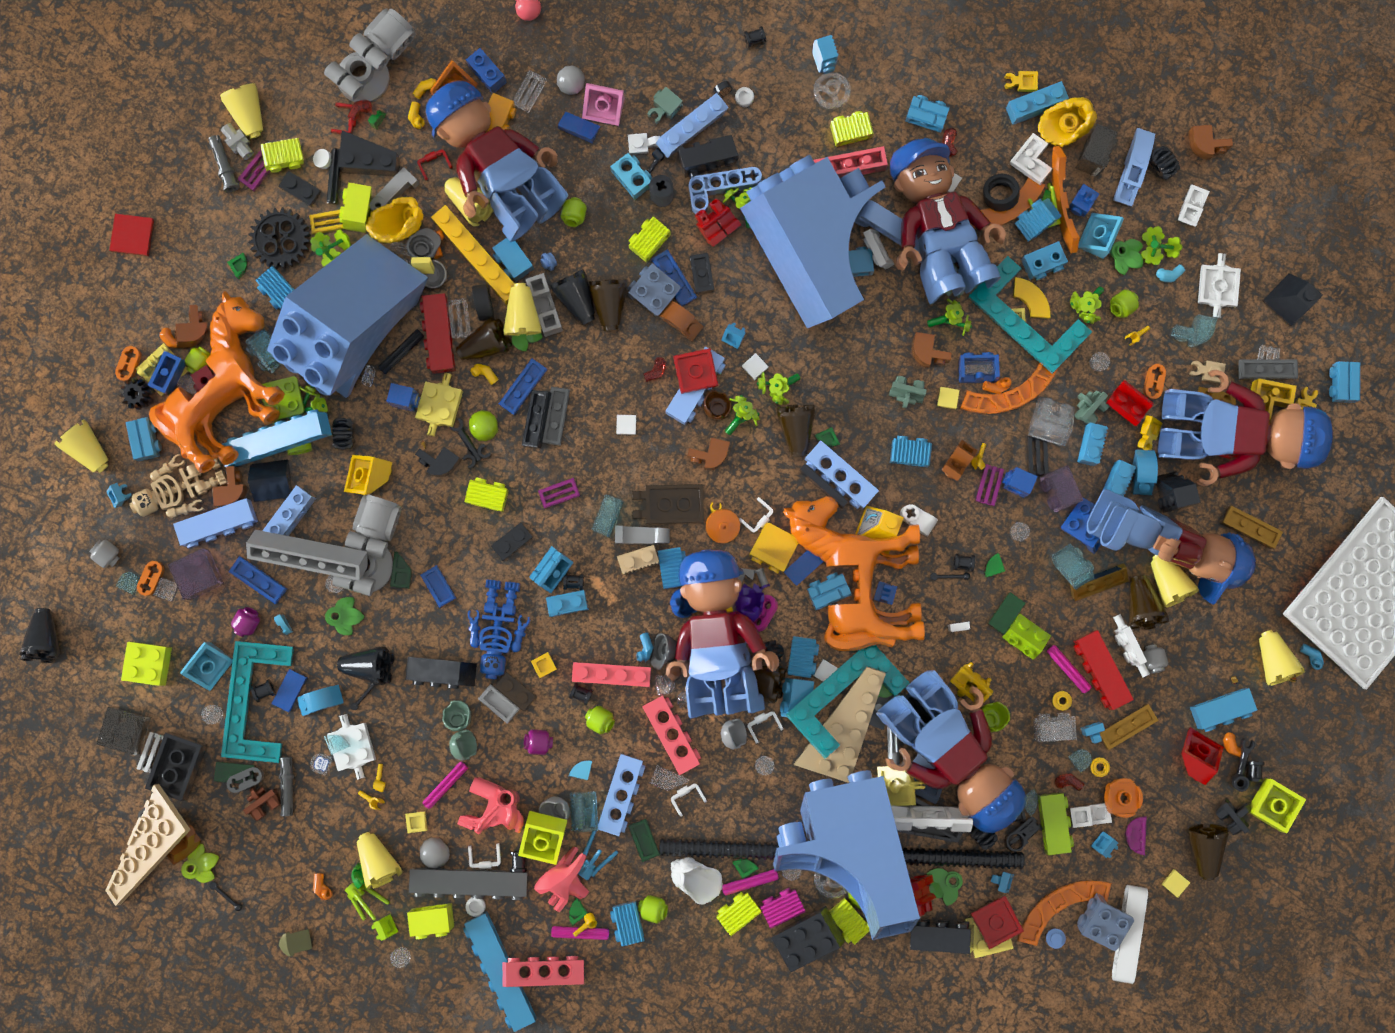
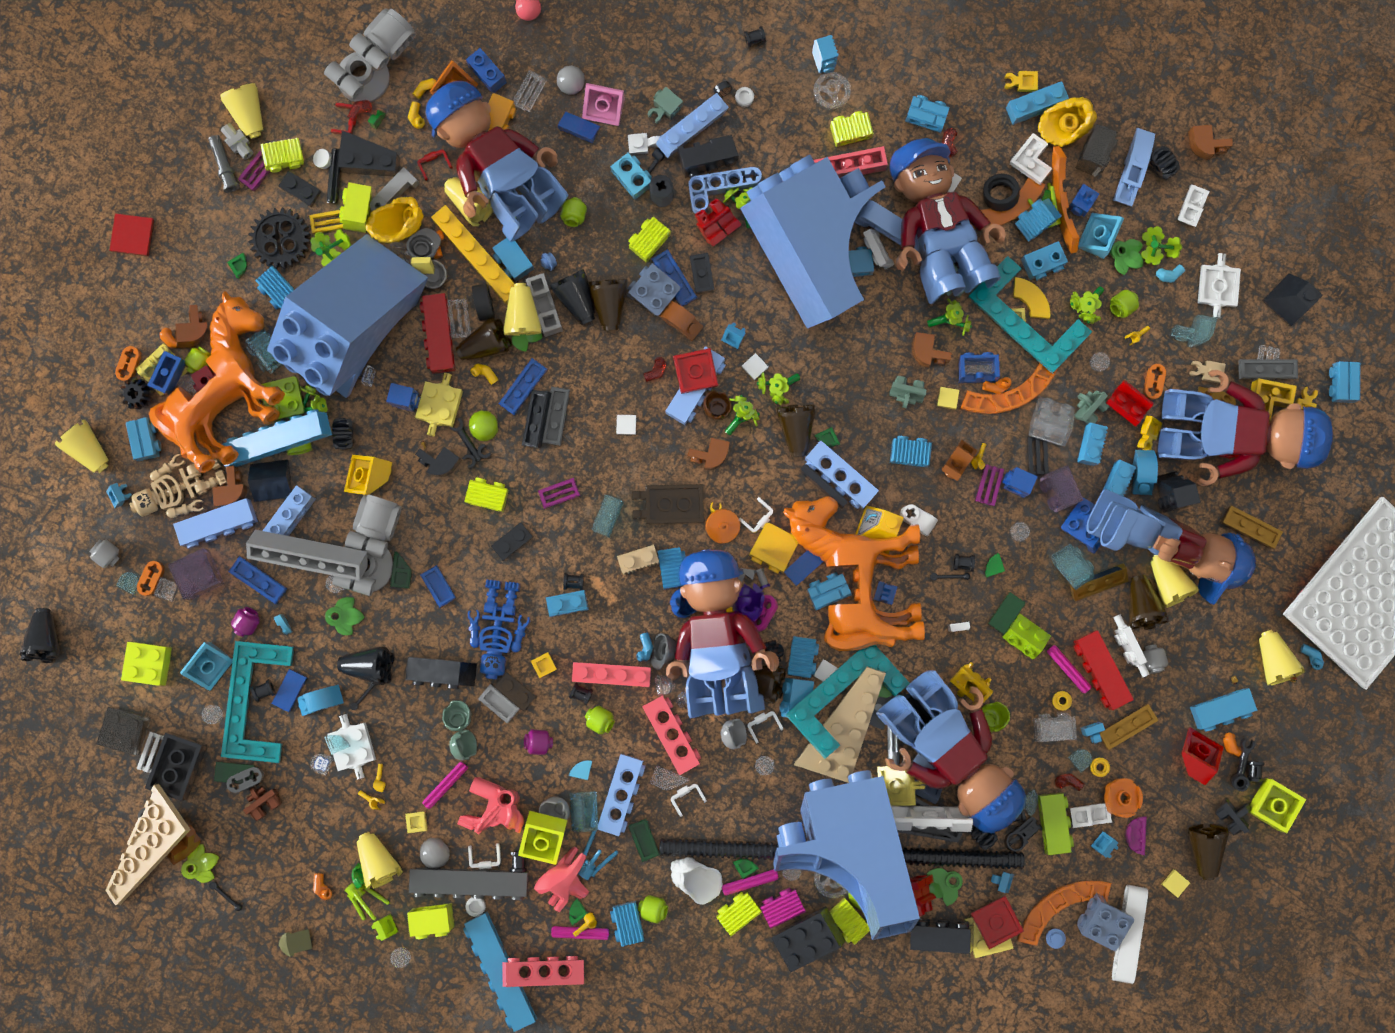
dark grey pin [279,757,294,816] -> none
black axle [378,329,424,374] -> none
dark azure brick [529,546,574,593] -> none
light grey leg [615,525,670,545] -> none

